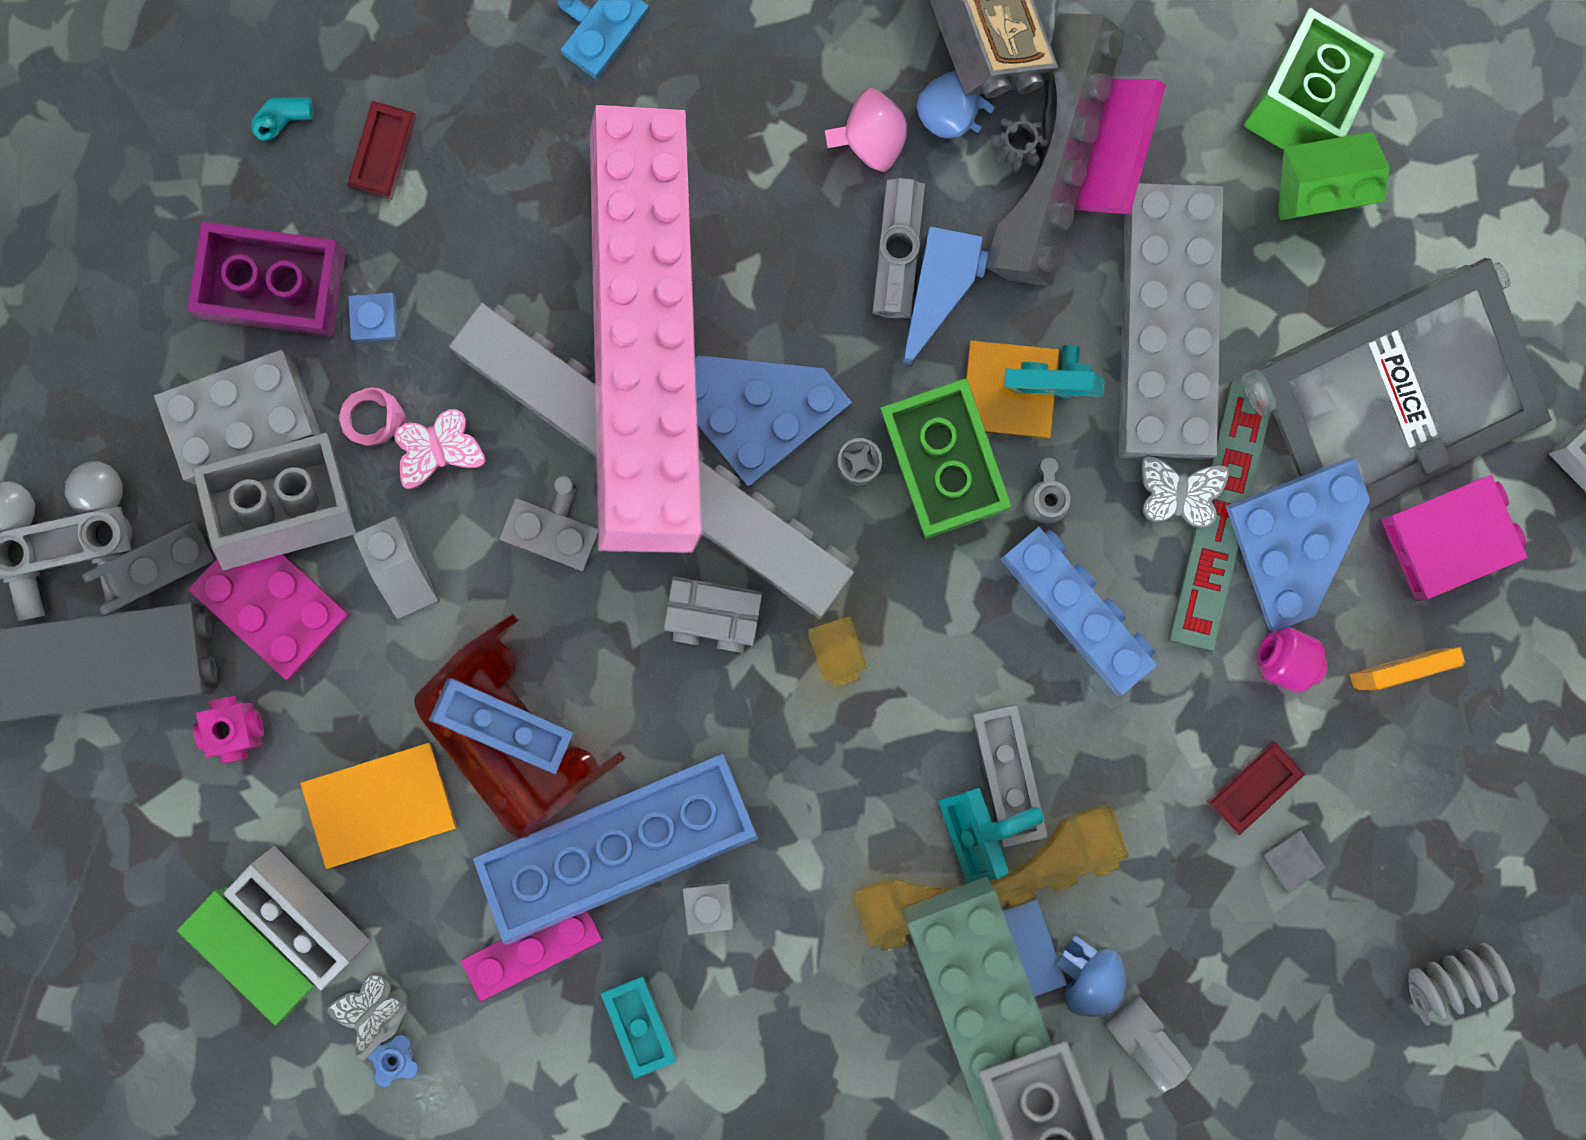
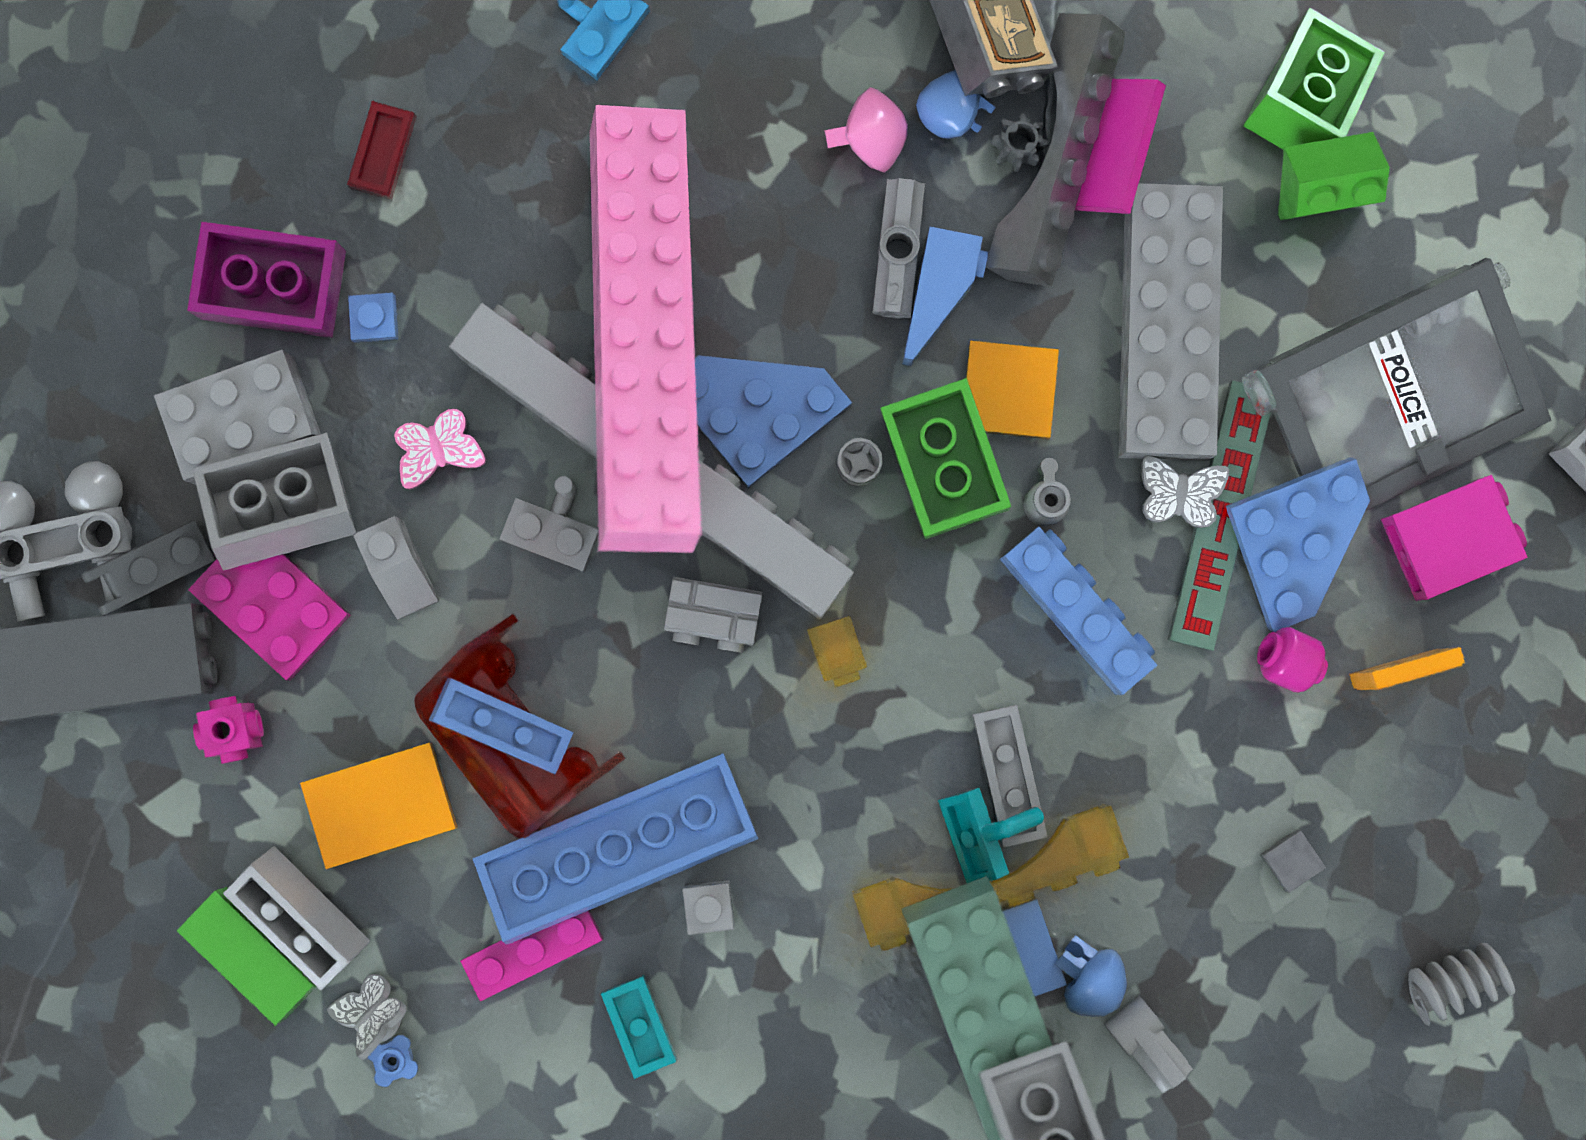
teal arm [251,97,313,141] -> none
bright pink piece [339,387,407,446] -> none
teal plate [1004,345,1105,399] -> none
dark red tile [1206,741,1305,835] -> none

